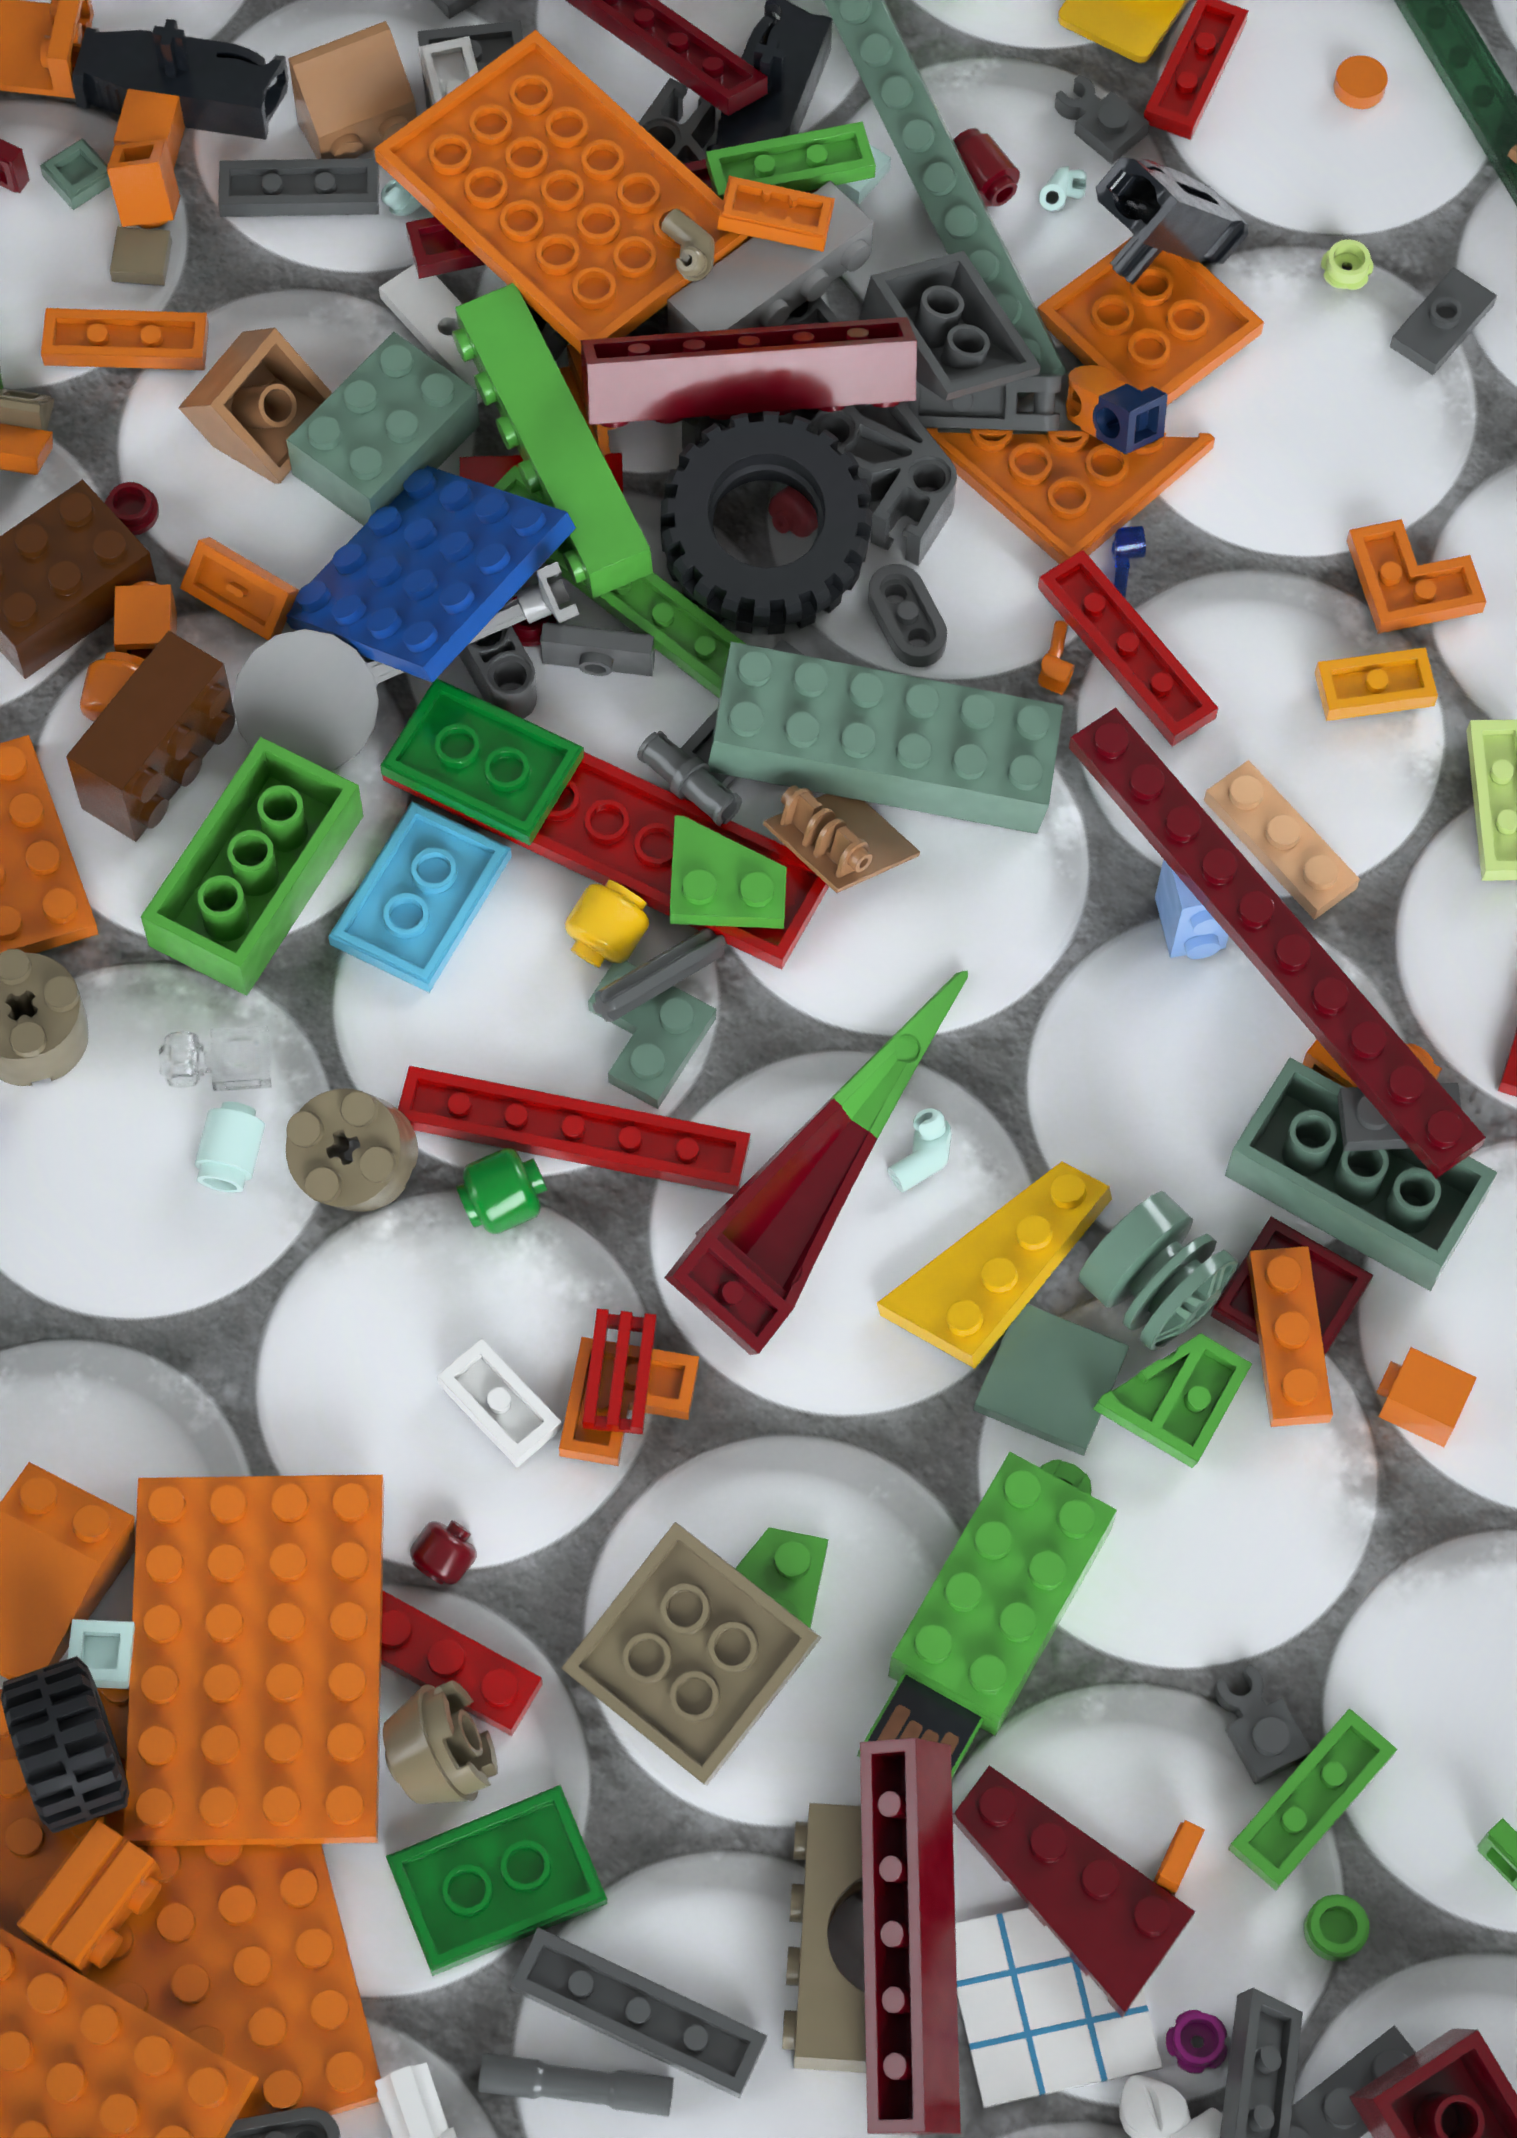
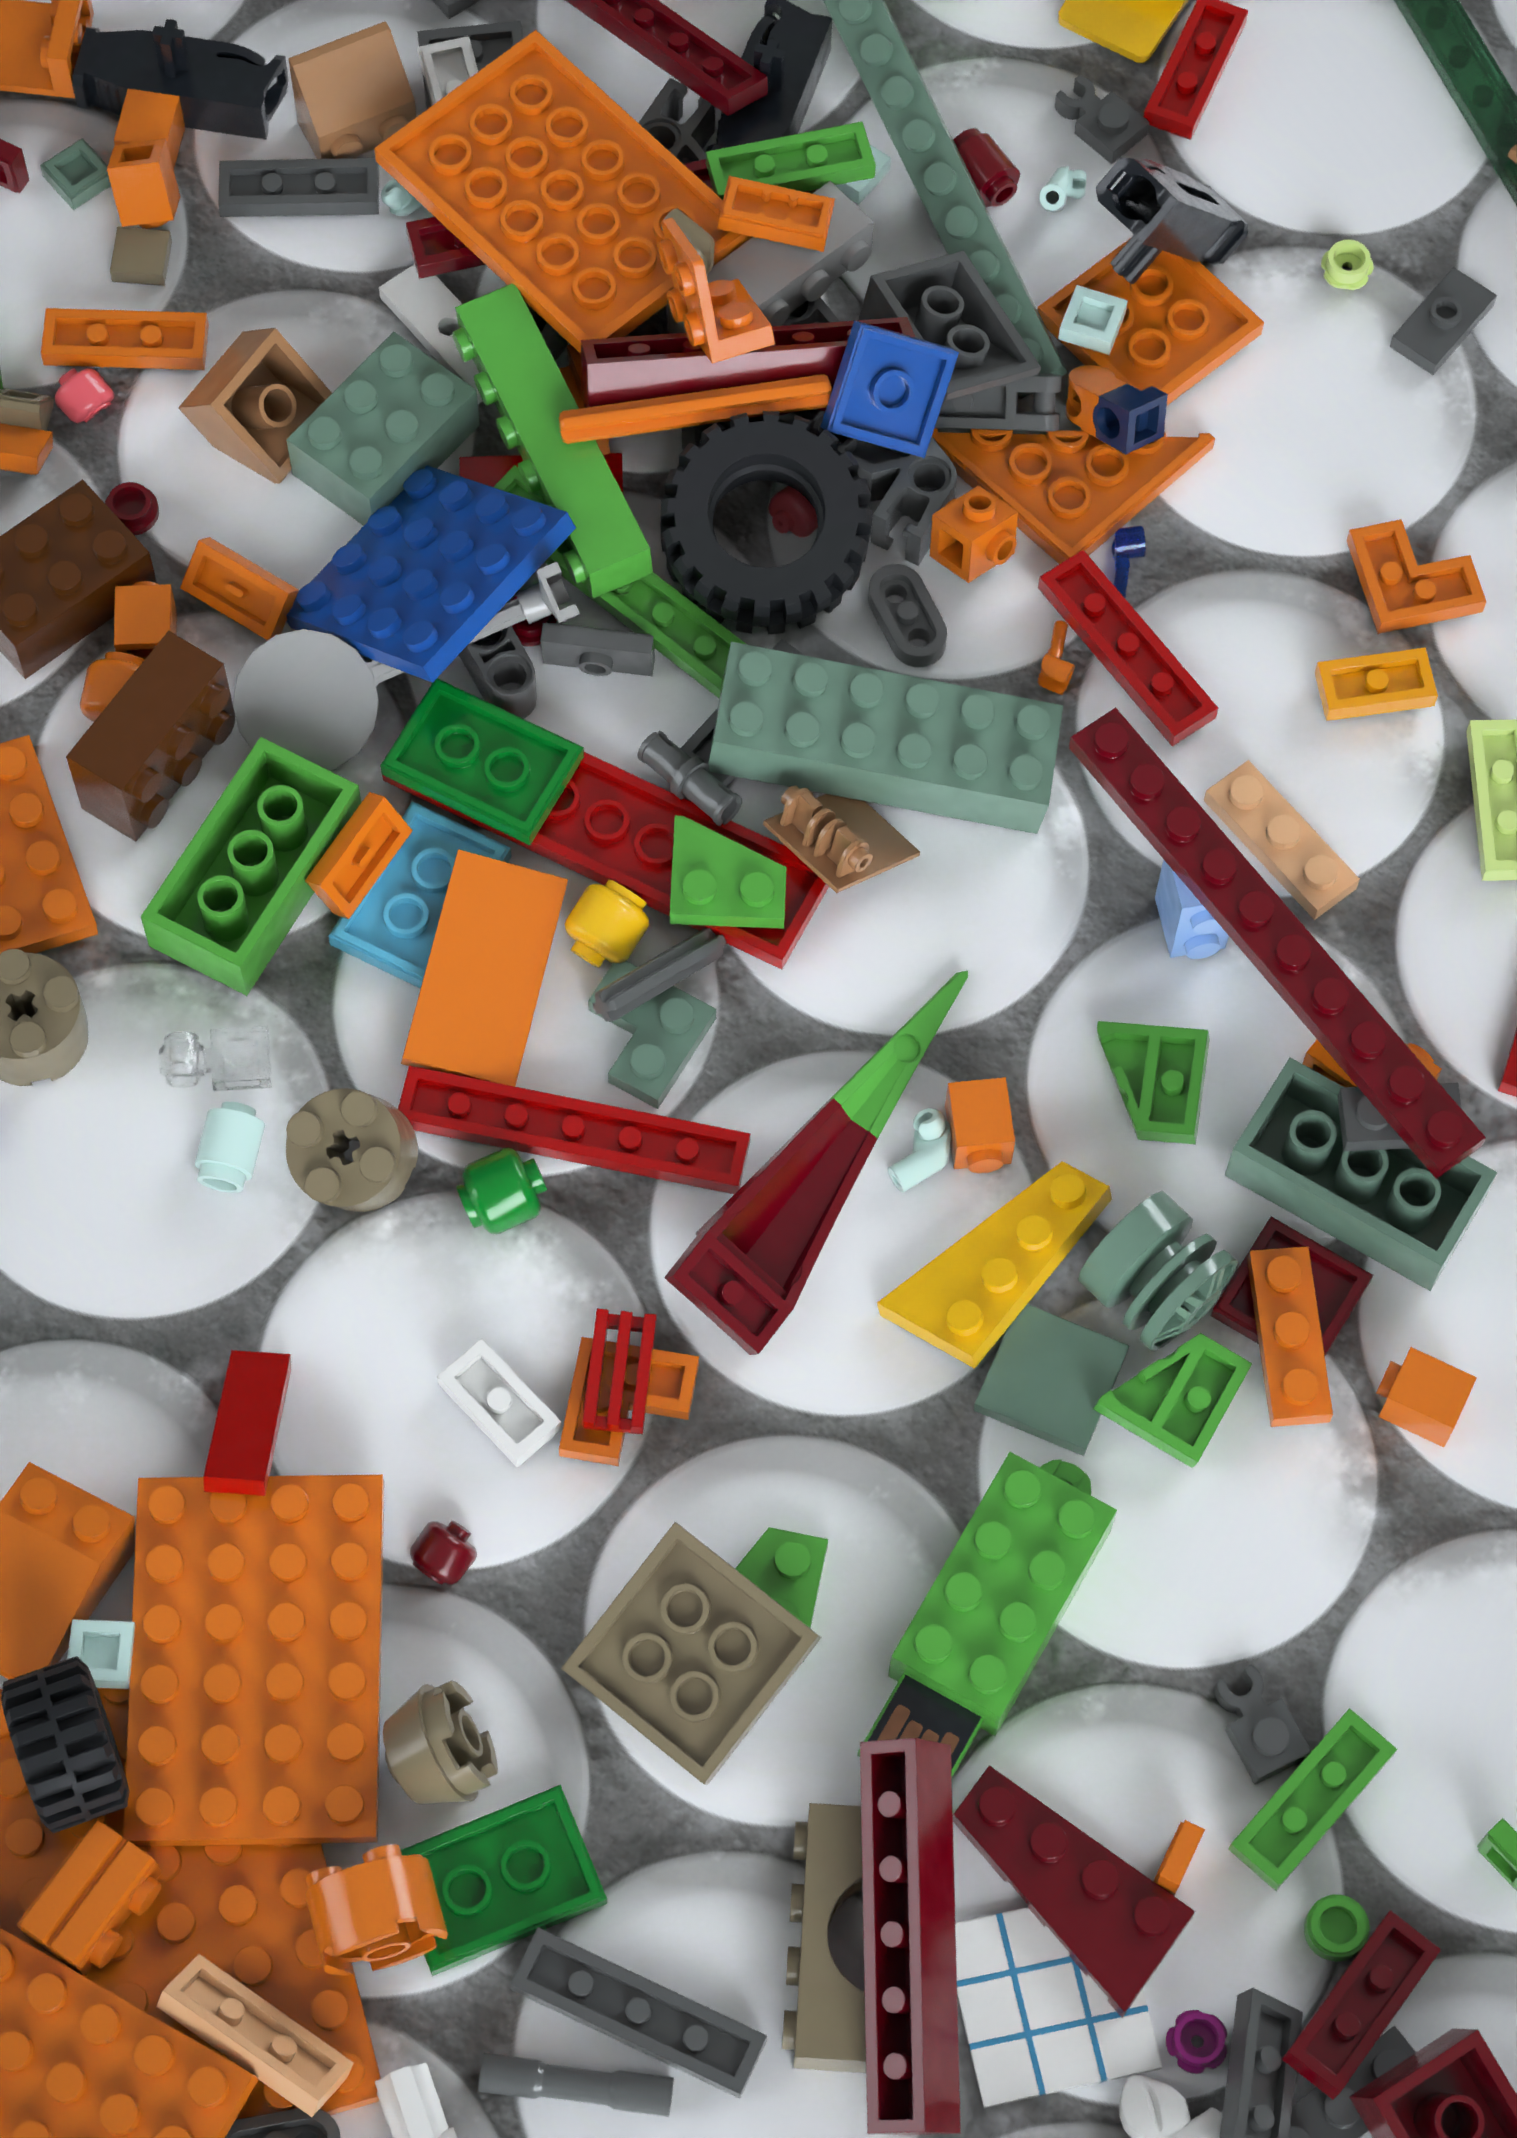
red plate [381,1590,543,1736] -> none
orange tile [1334,55,1388,109] -> none
none -> coral piece [54,368,114,423]
none -> light nougat plate [156,1954,353,2117]
none -> red tile [203,1350,291,1496]
none -> orange plate [305,792,413,919]
none -> orange brick [305,1844,448,1975]
none -> orange tile [401,849,568,1086]
none -> orange axle [559,374,832,444]
none -> orange bracket [657,217,775,363]
none -> blue tile [820,320,959,458]
none -> orange brick [930,485,1018,583]
none -> orange brick [945,1077,1015,1173]
none -> light aqua plate [1058,285,1128,355]
none -> bright green wing [1097,1021,1210,1145]
none -> dark red plate [1282,1910,1441,2100]

